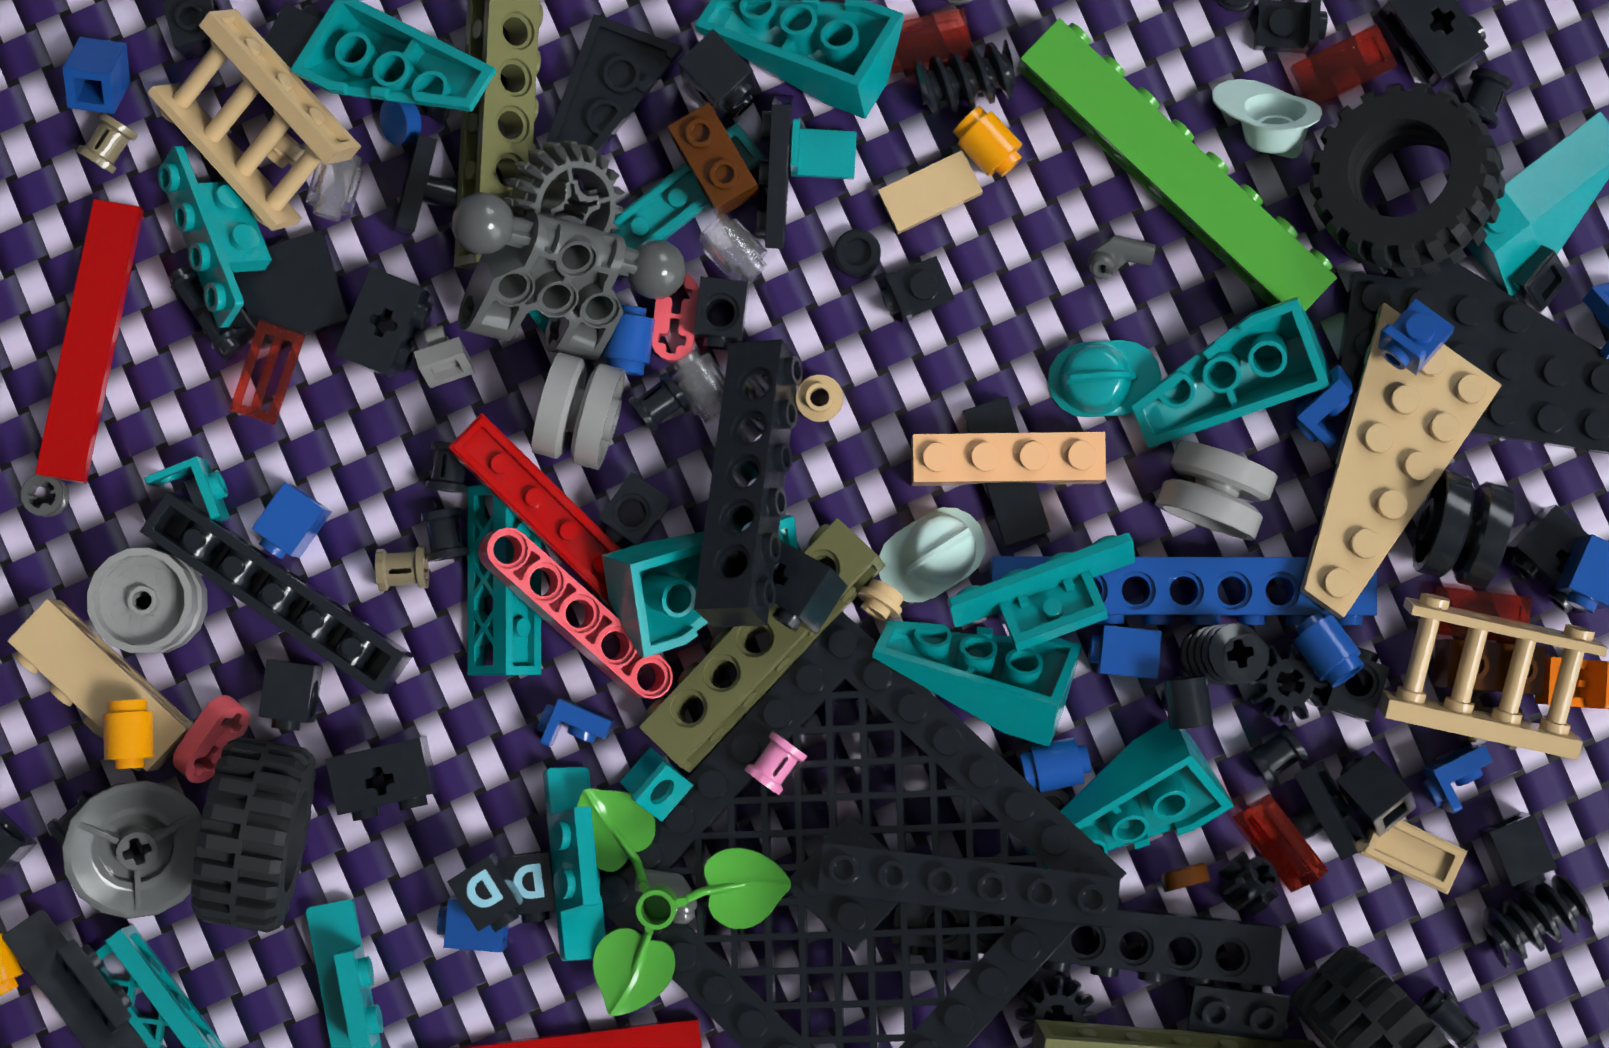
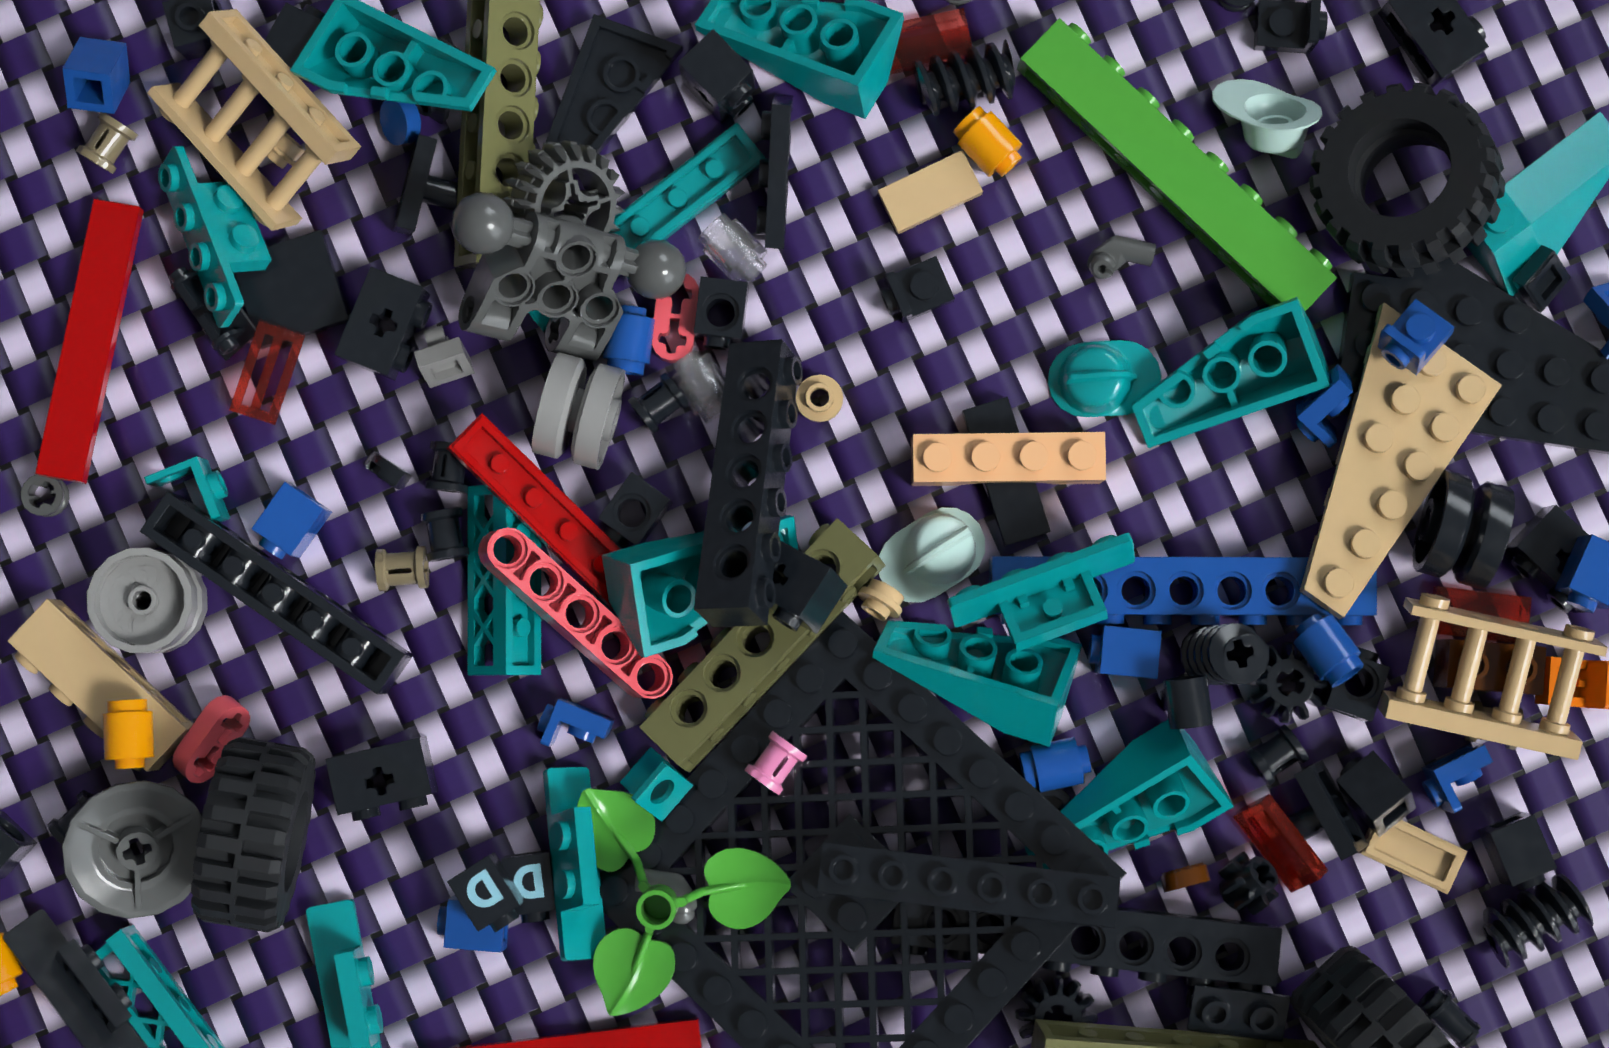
black brick [258,659,323,731] -> none
clear brick [306,155,364,222] -> none
reddish brown brick [668,103,758,218] -> none
teal bracket [790,119,857,180] -> none
black tile [834,229,881,278] -> none
light grey wheel [1155,440,1278,541] -> none
clear red tile [1290,24,1398,106] -> none
black bush [1465,68,1513,129] -> none
none -> black tile [364,450,412,490]

